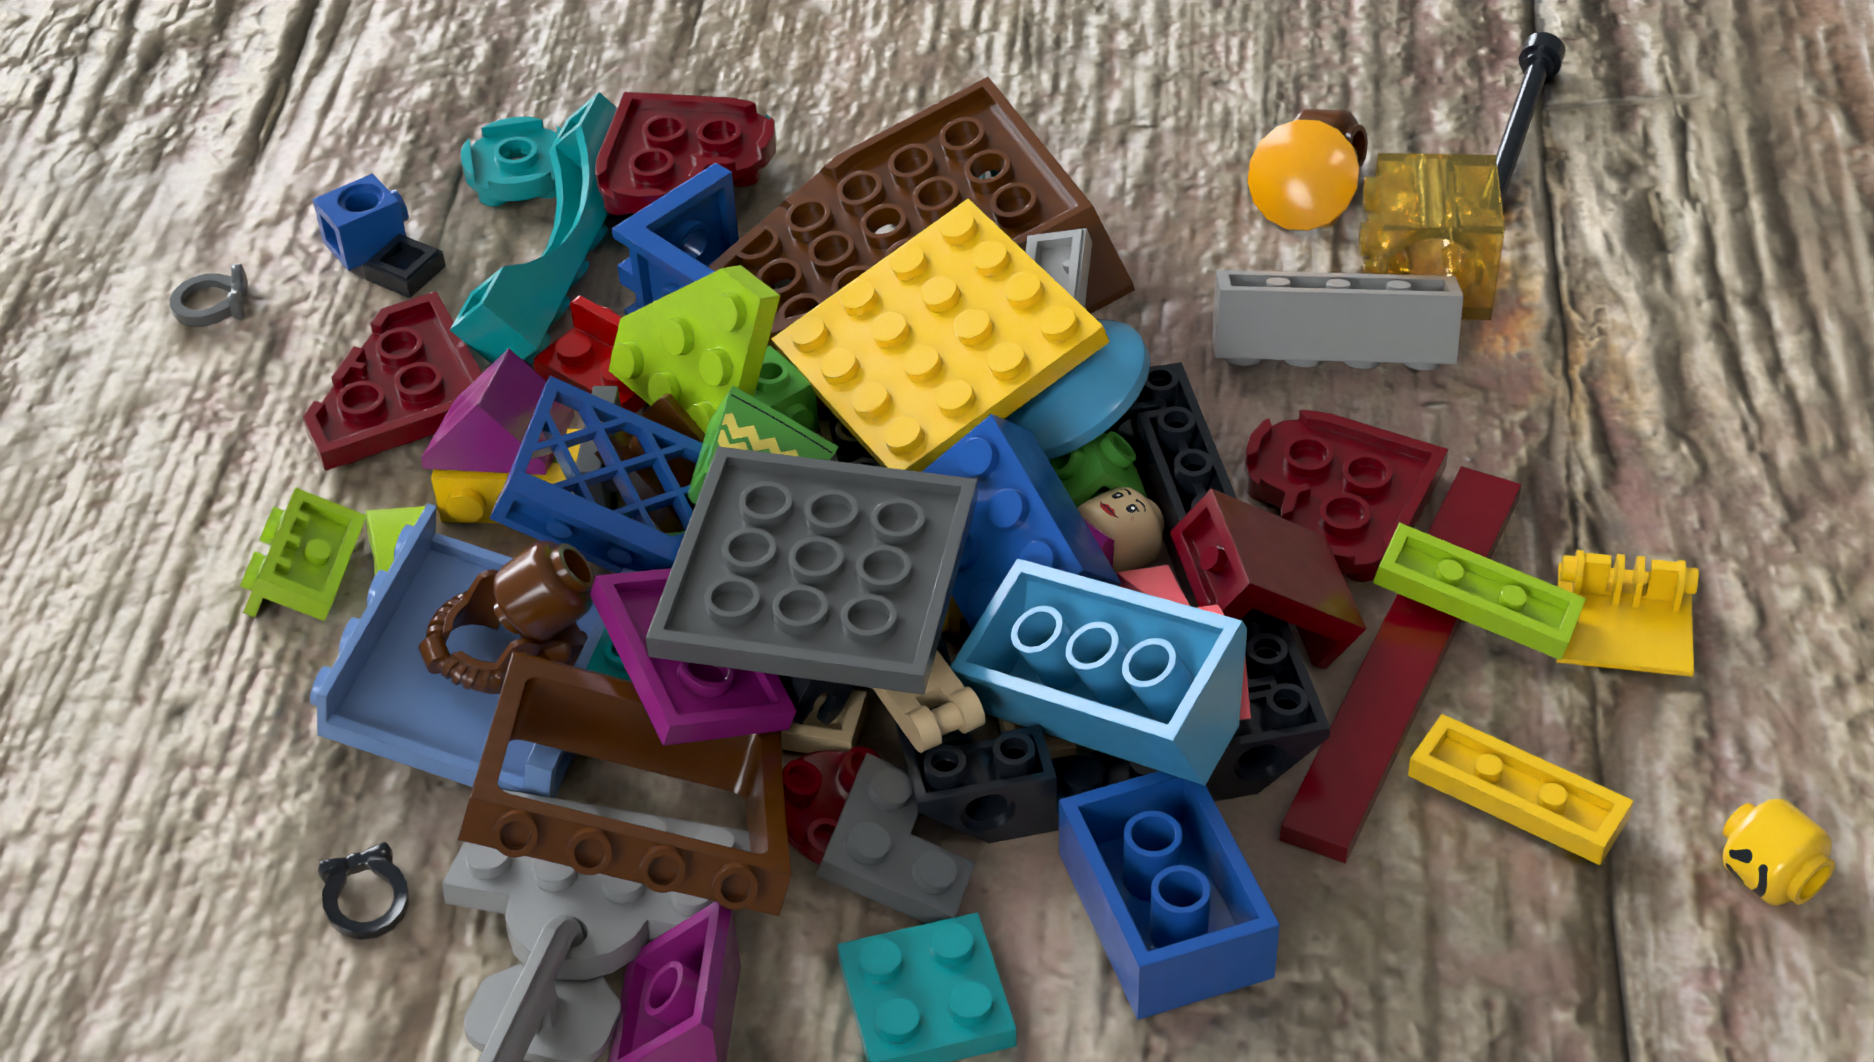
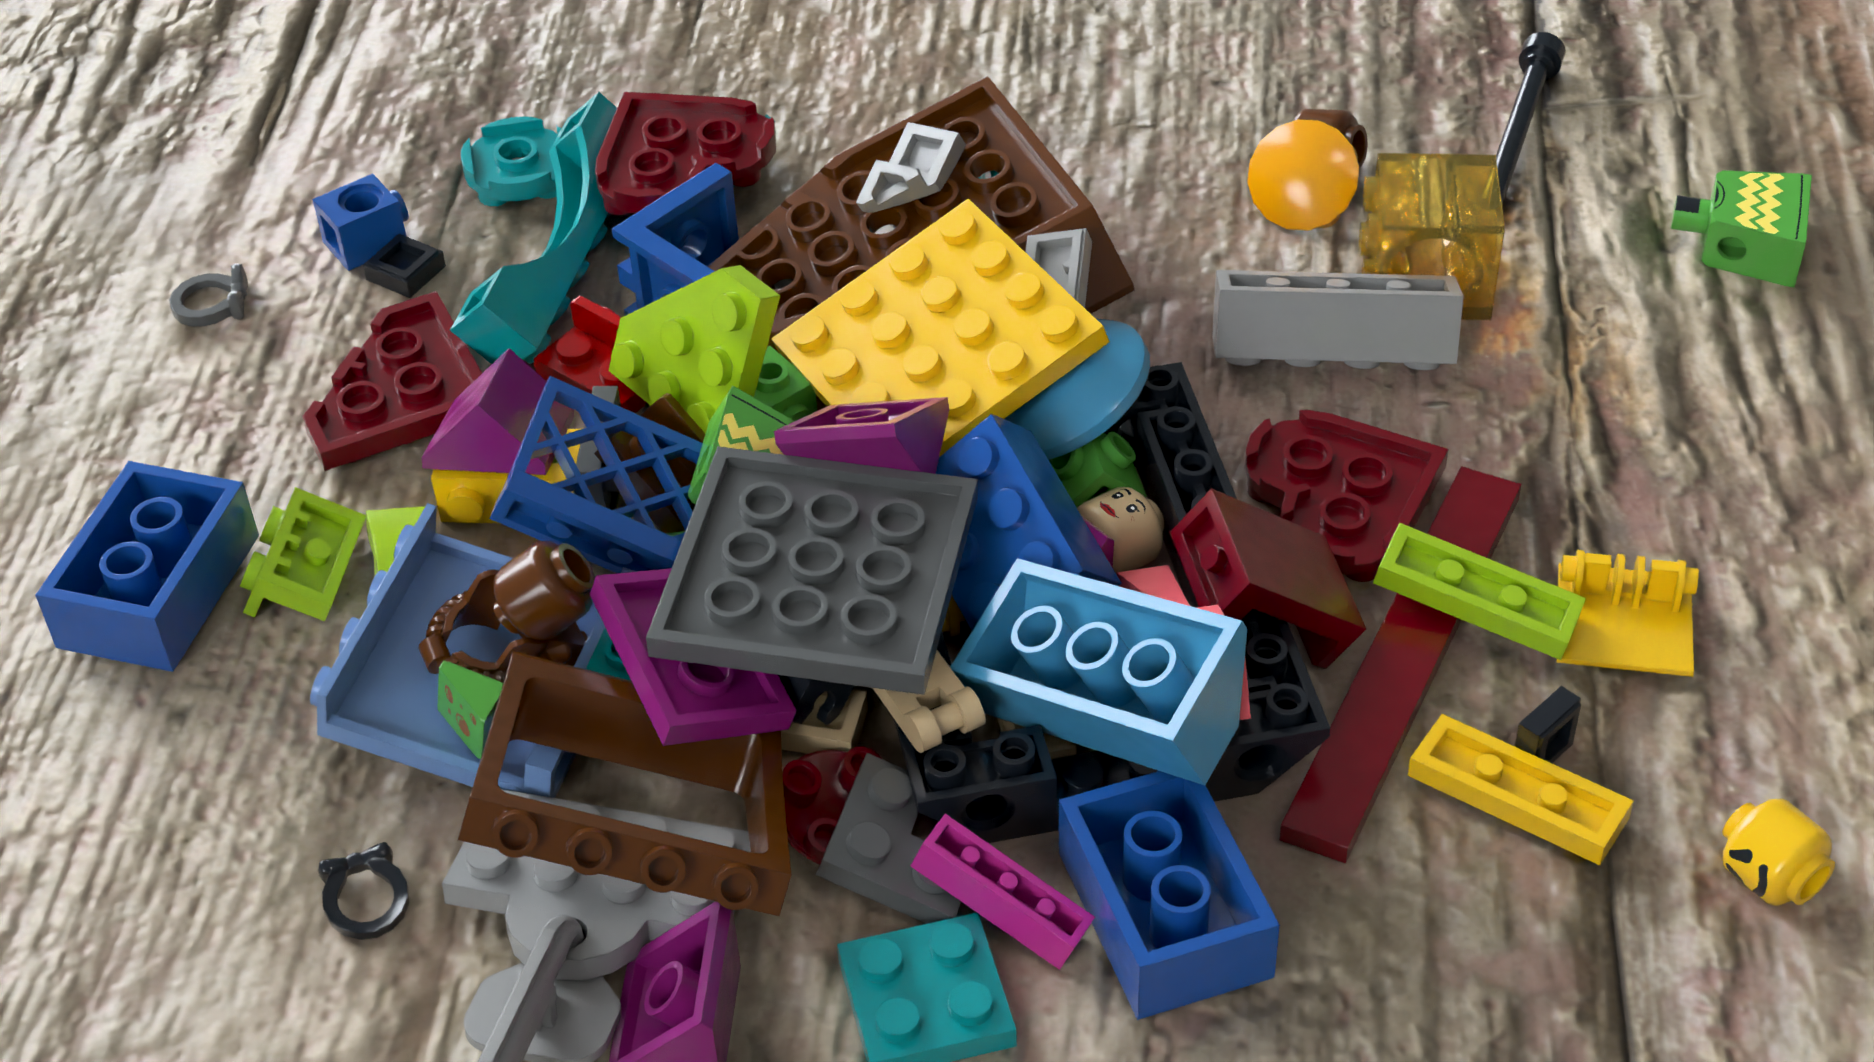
none -> blue brick [35,461,259,672]
none -> bright green slope [437,660,503,759]
none -> magenta slope [774,397,949,474]
none -> light grey slope [856,122,966,213]
none -> dark pink piece [910,814,1095,970]
none -> black tile [1515,686,1581,763]
none -> bright green torso [1671,170,1812,287]

